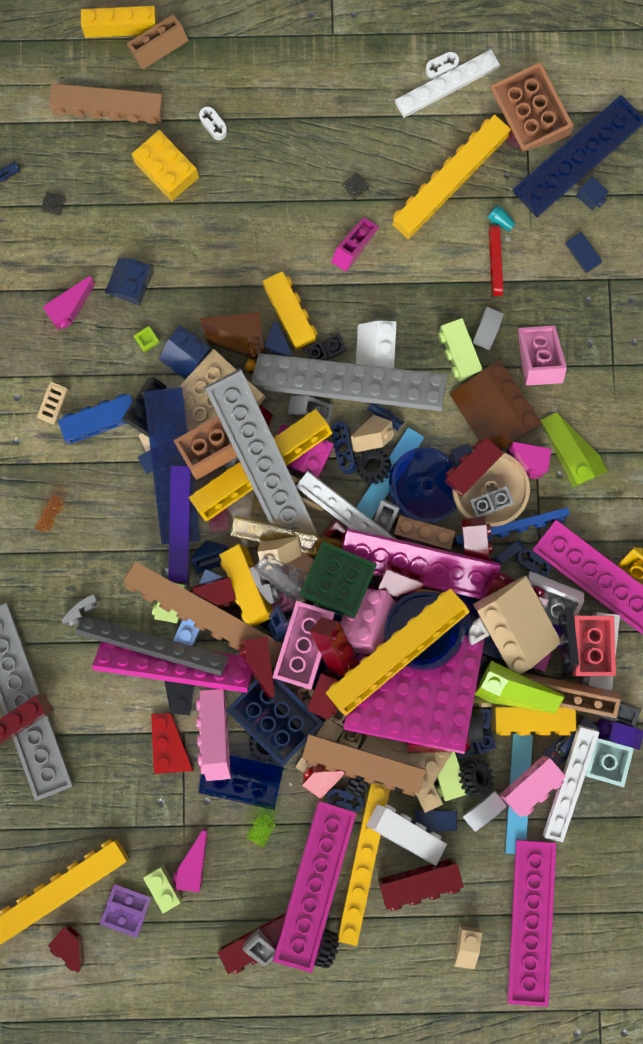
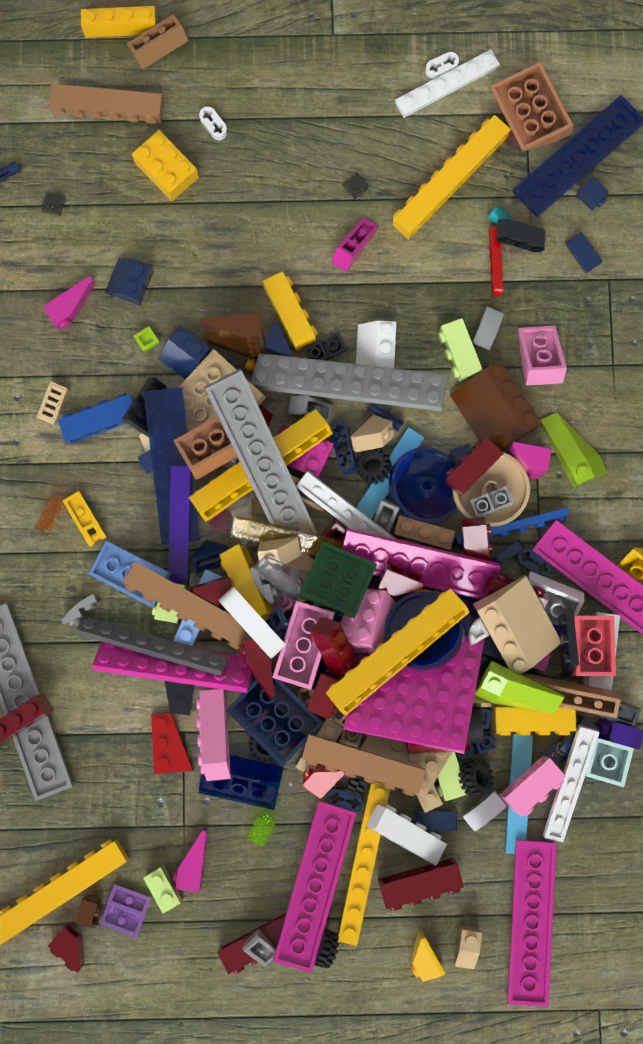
none -> yellow plate [63,491,107,547]
none -> reddish brown brick [75,895,102,929]
none -> medium blue tile [88,540,171,608]
none -> white beam [219,587,286,659]
none -> yellow slope [411,929,445,982]
none -> black beam [496,219,546,252]

